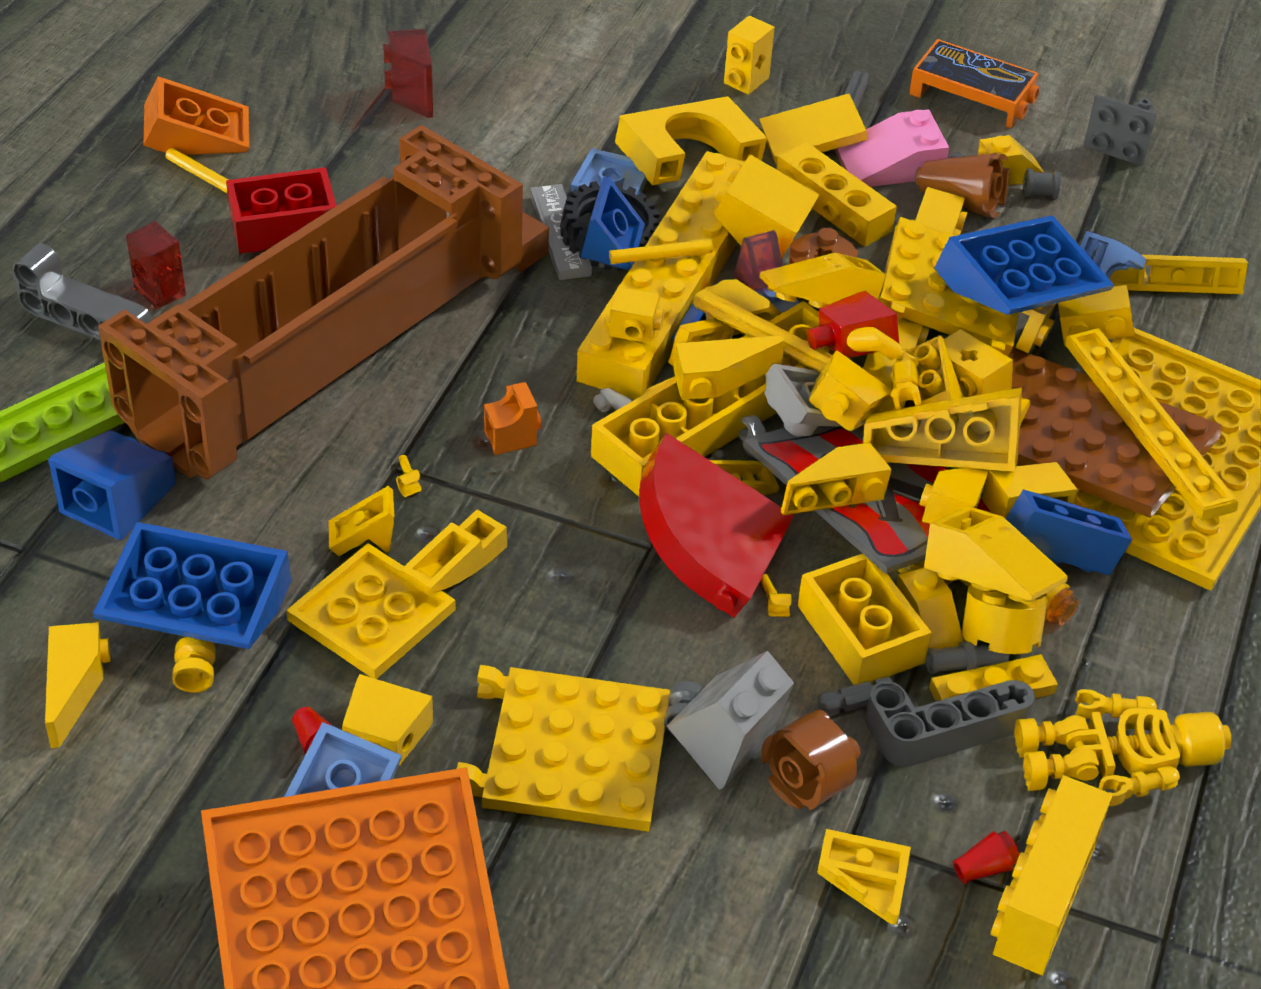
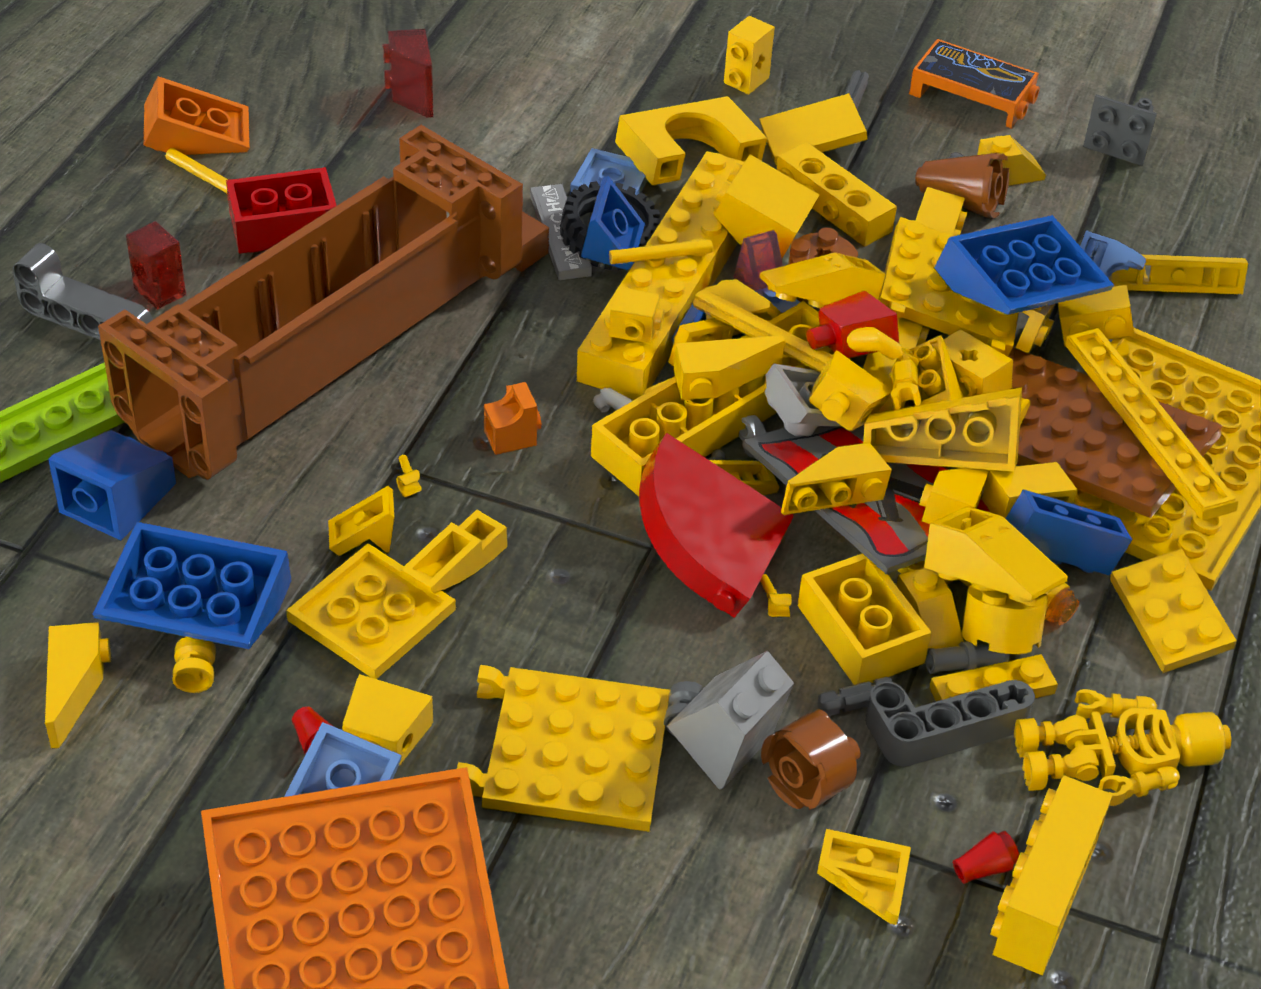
bright pink slope [835,110,949,187] -> none
dark grey bush [1023,168,1061,200] -> none
none -> yellow plate [1110,548,1237,673]

